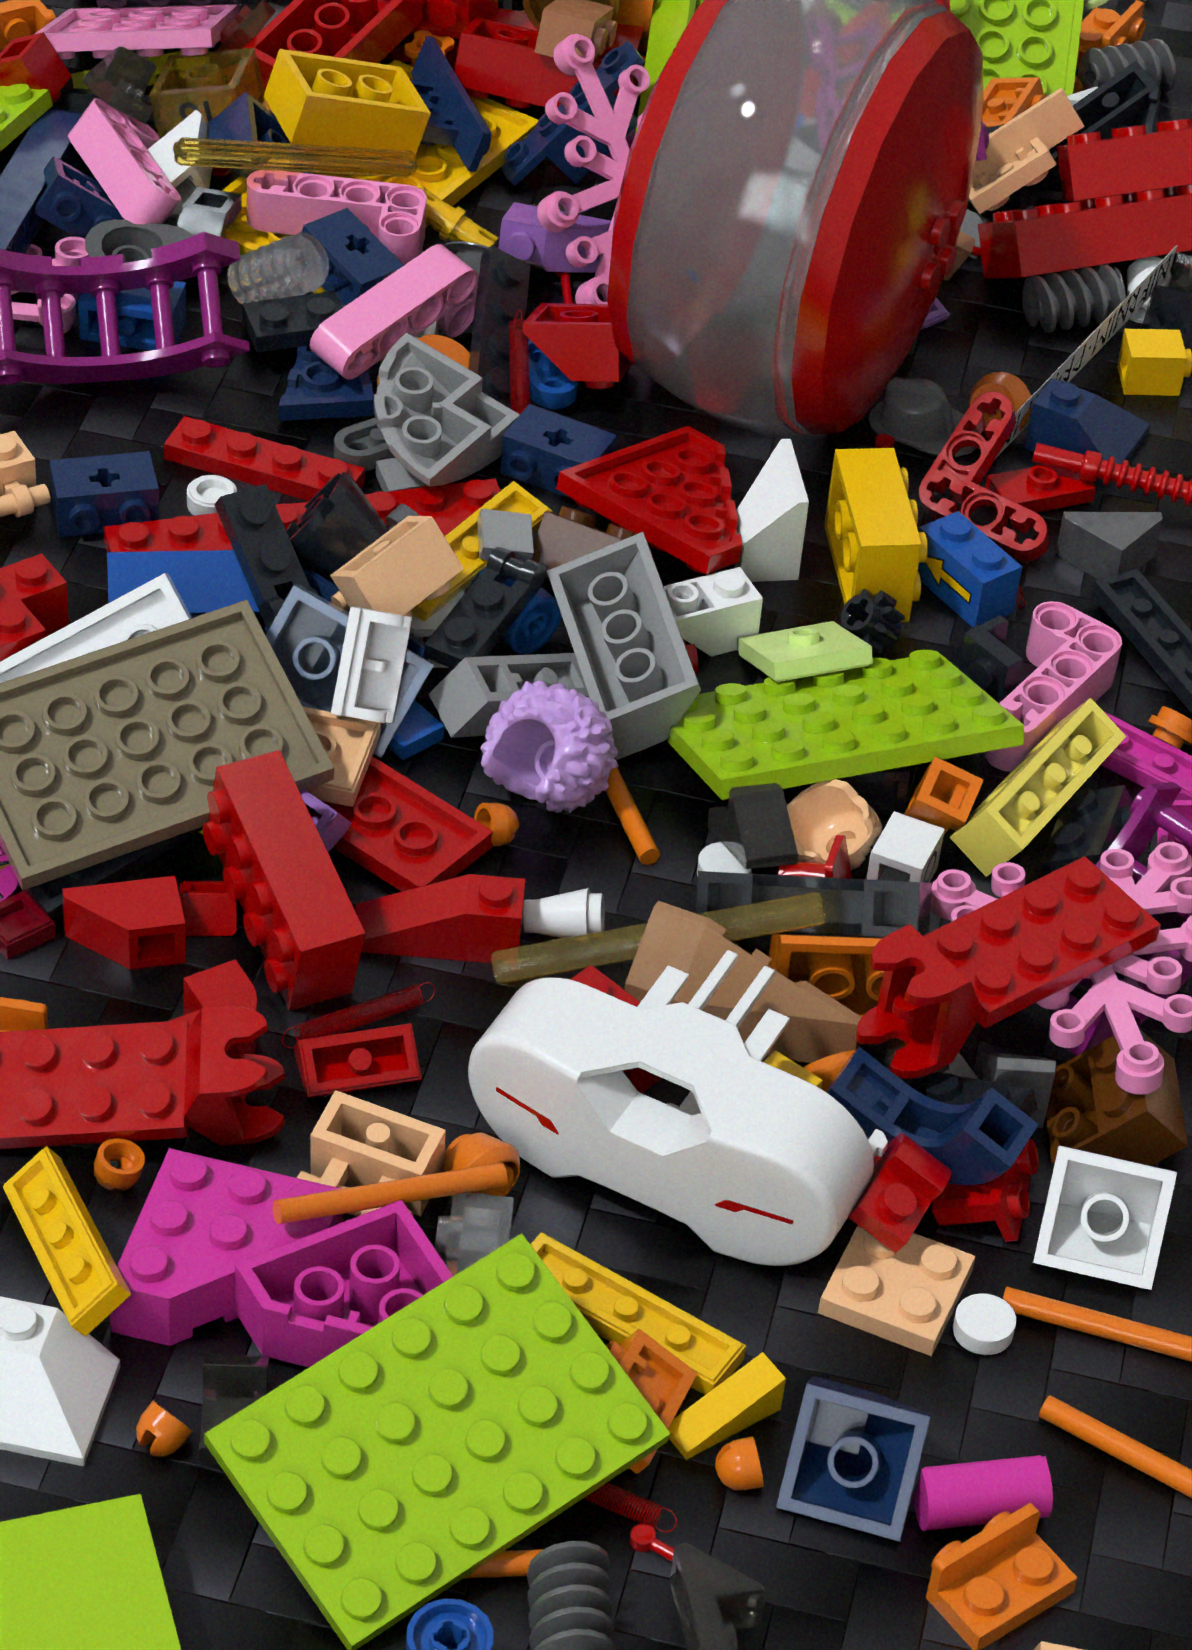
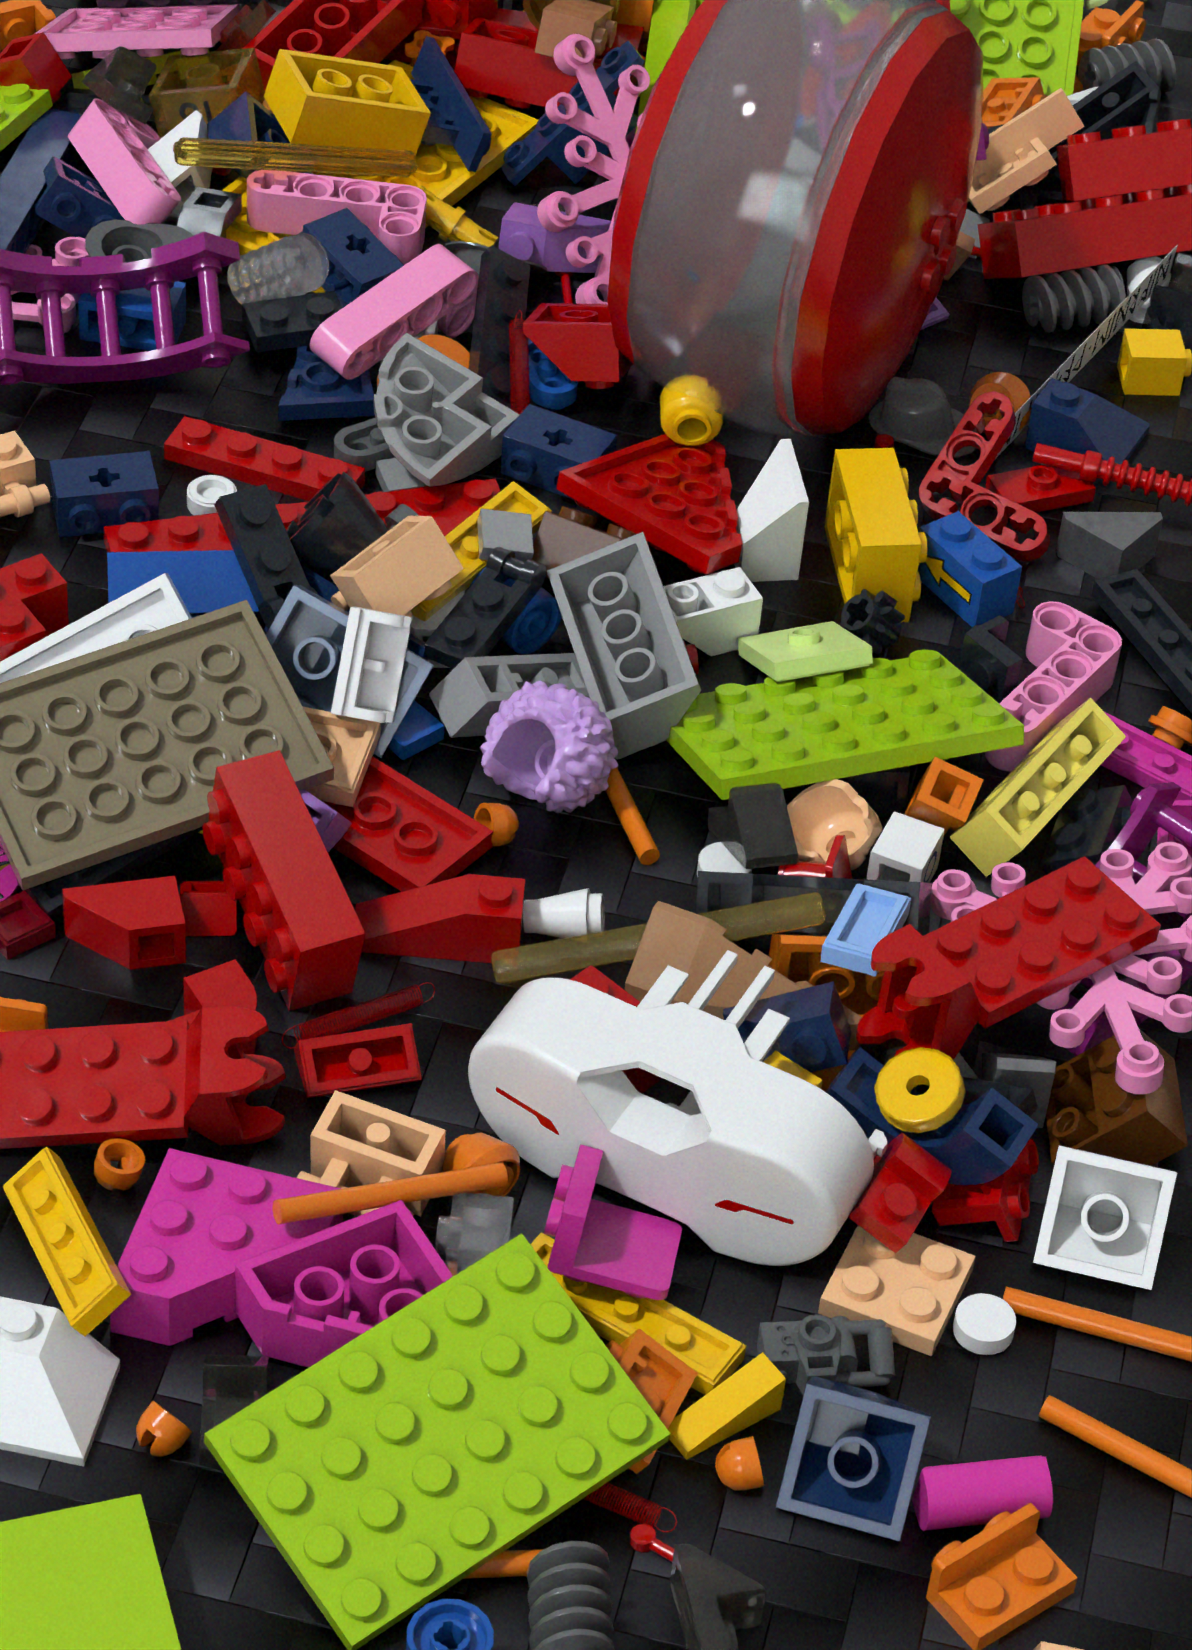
none -> dark pink bracket [544,1144,682,1300]
none -> yellow head [660,374,723,446]
none -> dark blue slope [723,981,851,1072]
none -> dark grey piece [757,1314,895,1395]
none -> light blue tile [820,884,911,977]
none -> yellow piece [874,1047,965,1133]

